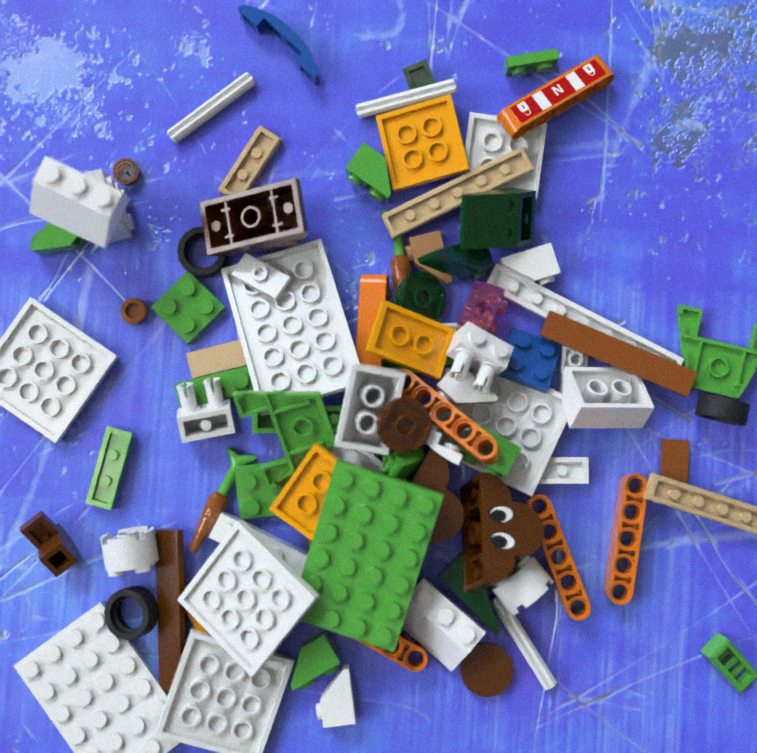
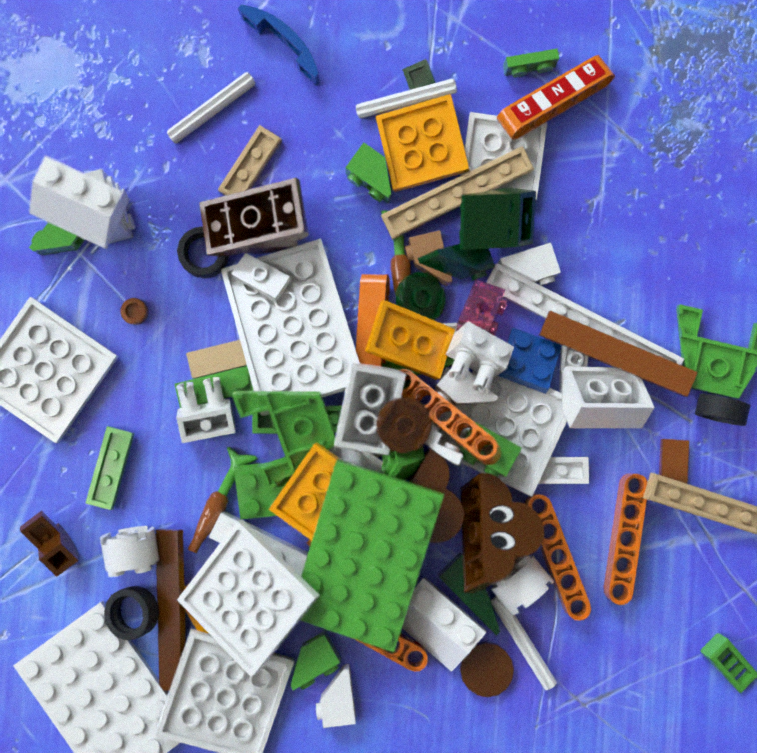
tile [113,158,141,186] -> none
bright green plate [151,271,226,345] -> none

